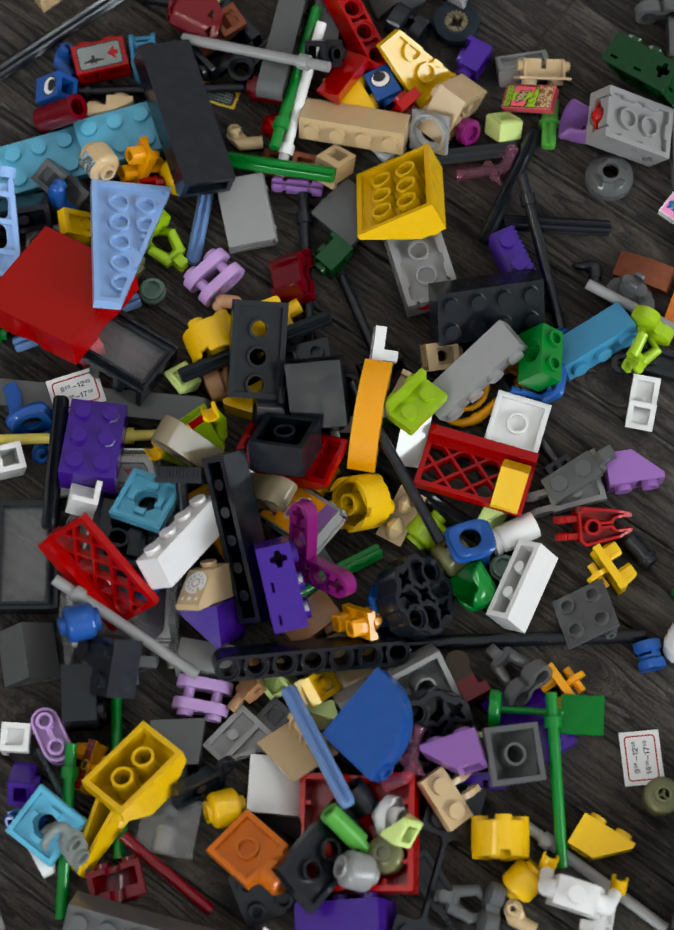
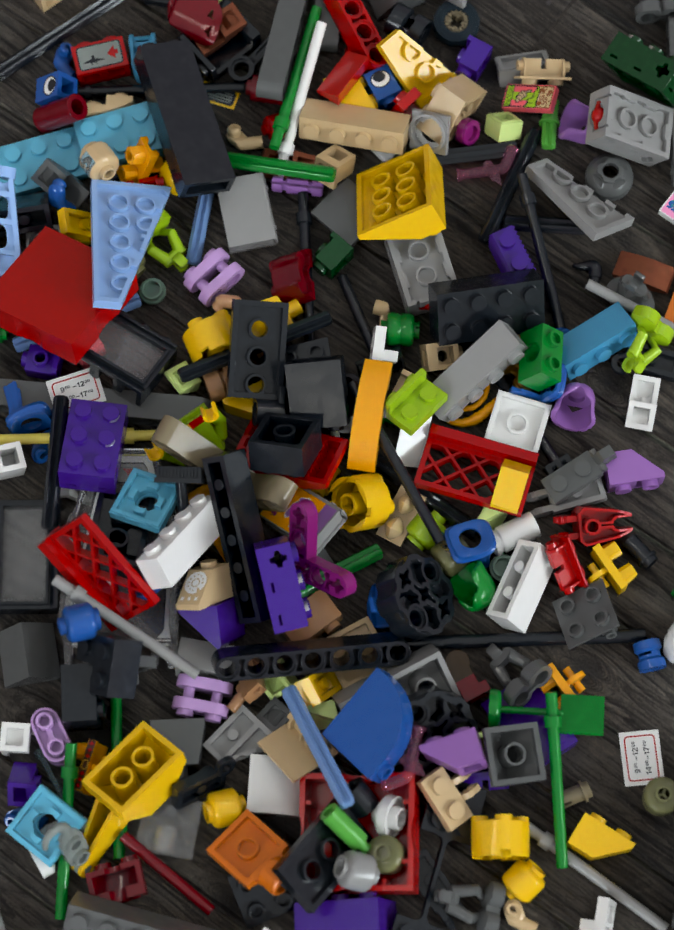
white panel [65,480,103,519] -> none
light grey bar [181,33,331,72] -> none
black brick [305,39,346,68] -> none
light orange hips [331,603,383,641] -> none
yellowish green slope [379,813,423,849] -> none
white torso [538,851,629,921] -> none
none -> dark purple brick [21,344,64,380]
none -> tan hand [373,300,390,326]
none -> green piece [381,312,420,347]
none -> light grey wing [524,158,635,241]
none -> red hinge [544,535,589,595]
none -> medium lavender hair [550,382,596,432]
none -> dark tan pin [563,780,593,808]

